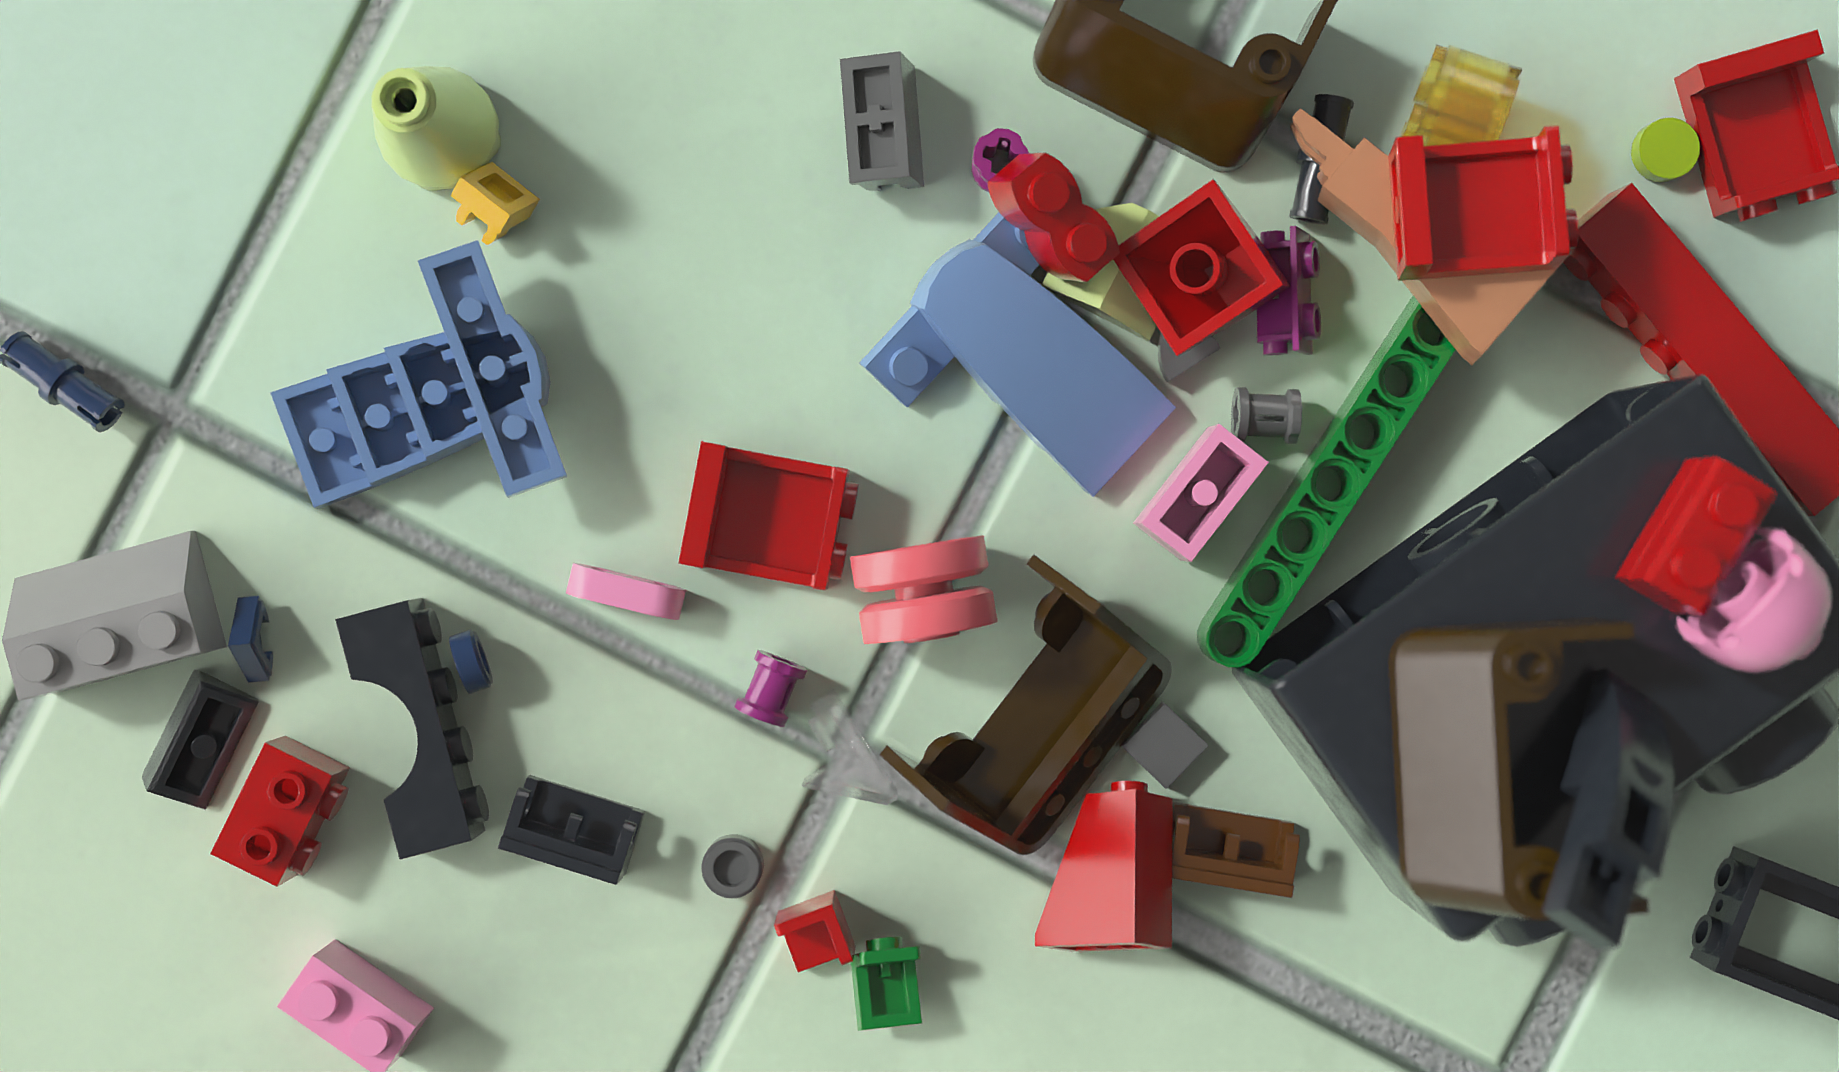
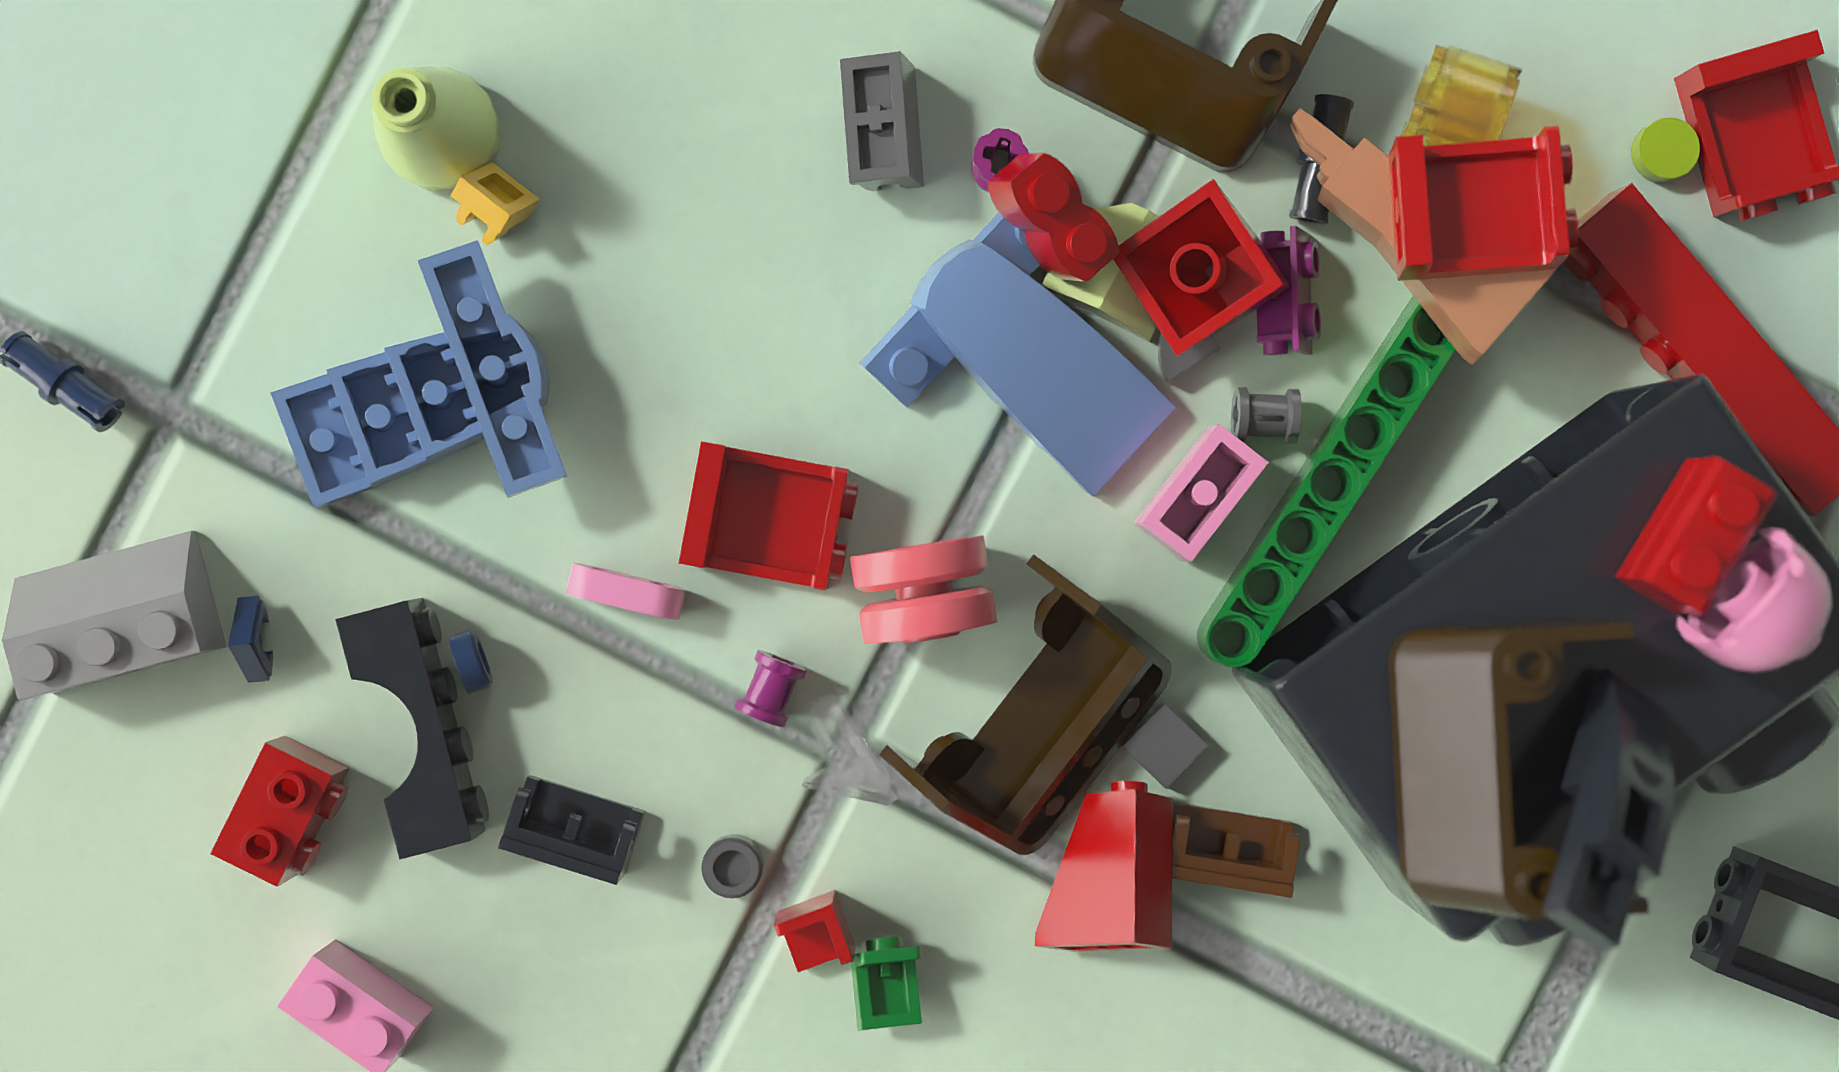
black slope [142,670,259,810] -> none

